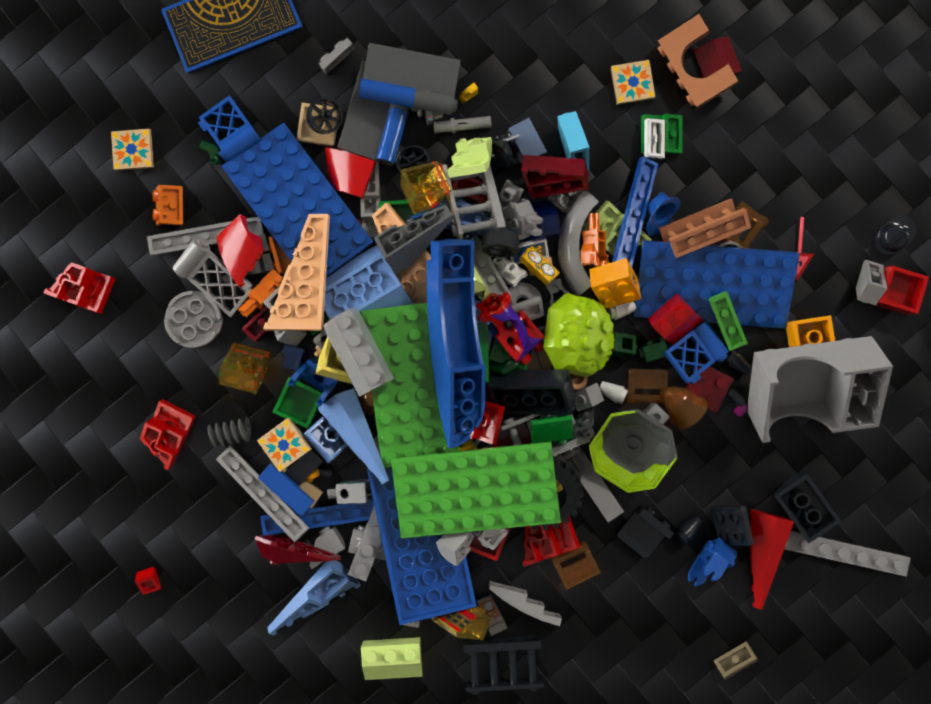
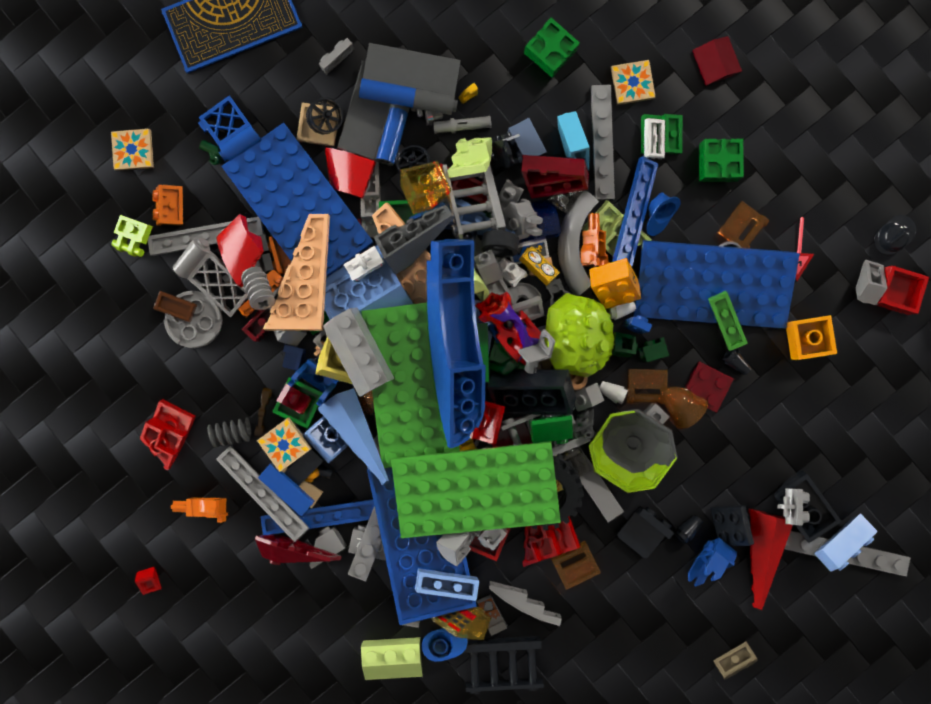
red slope [43,262,115,314] -> none
clear yellow slope [219,343,270,394] -> none
medium blue wedge [267,560,361,635] -> none
light grey torso [327,479,373,504] -> none
red slope [648,293,703,345] -> none
nougat arch [657,14,739,109] -> none
nougat fence [659,199,751,258] -> none
blue piece [664,320,729,385] -> none
black arm [727,389,748,417] -> none
light grey piece [747,336,893,443] -> none
none -> lime plate [111,215,153,257]
none -> reddish brown tile [153,291,197,322]
none -> orange piece [171,497,228,523]
none -> light grey piece [241,267,275,310]
none -> dark brown piece [254,388,272,438]
none -> dark red bracket [276,384,312,415]
none -> white hips [344,246,385,282]
none -> light blue brick [415,568,479,601]
none -> blue piece [422,626,468,662]
none -> light grey brick [474,249,504,285]
none -> light grey bracket [518,329,555,374]
none -> green piece [524,18,580,78]
none -> light grey plate [591,85,615,200]
none -> blue plate [621,315,652,334]
none -> green piece [699,139,744,182]
none -> light grey hips [778,488,810,526]
none -> light blue brick [814,514,877,571]

